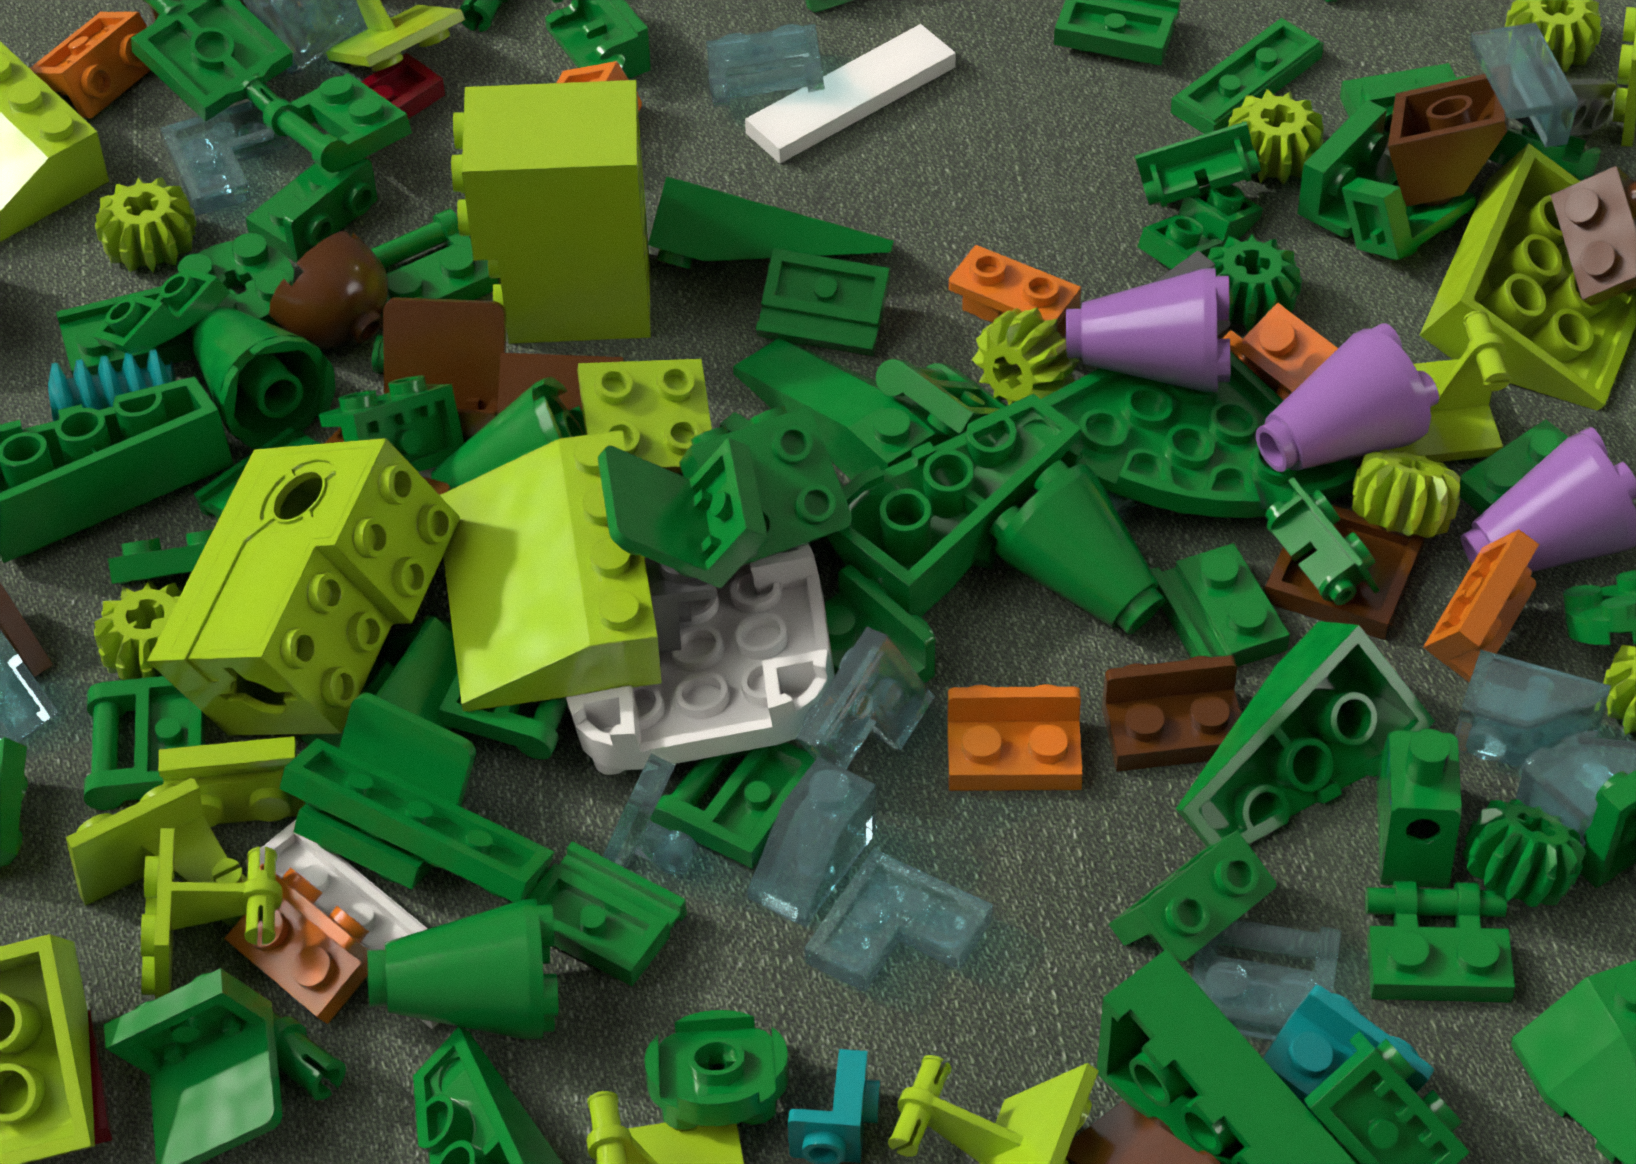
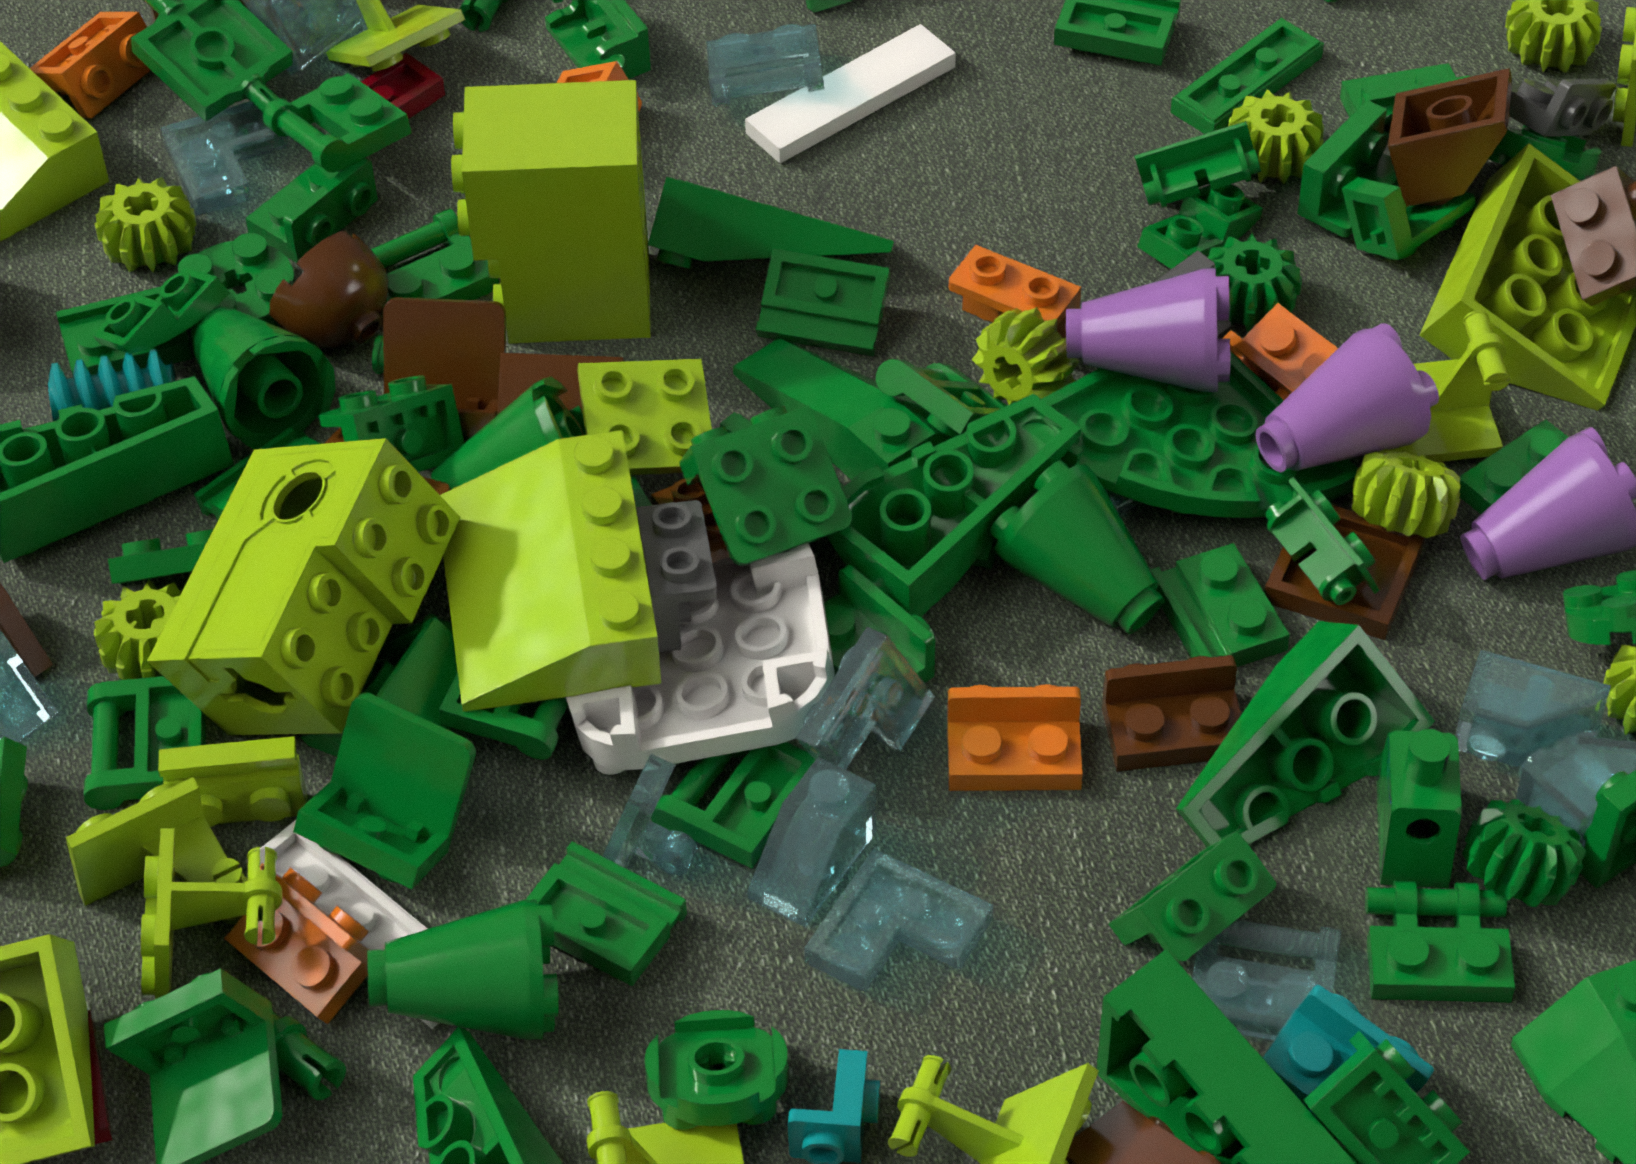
green plate [279,738,554,902] -> none
green bracket [598,437,768,588] -> none
orange bracket [1423,529,1539,683] -> none
clear light blue panel [1469,23,1578,148] -> none

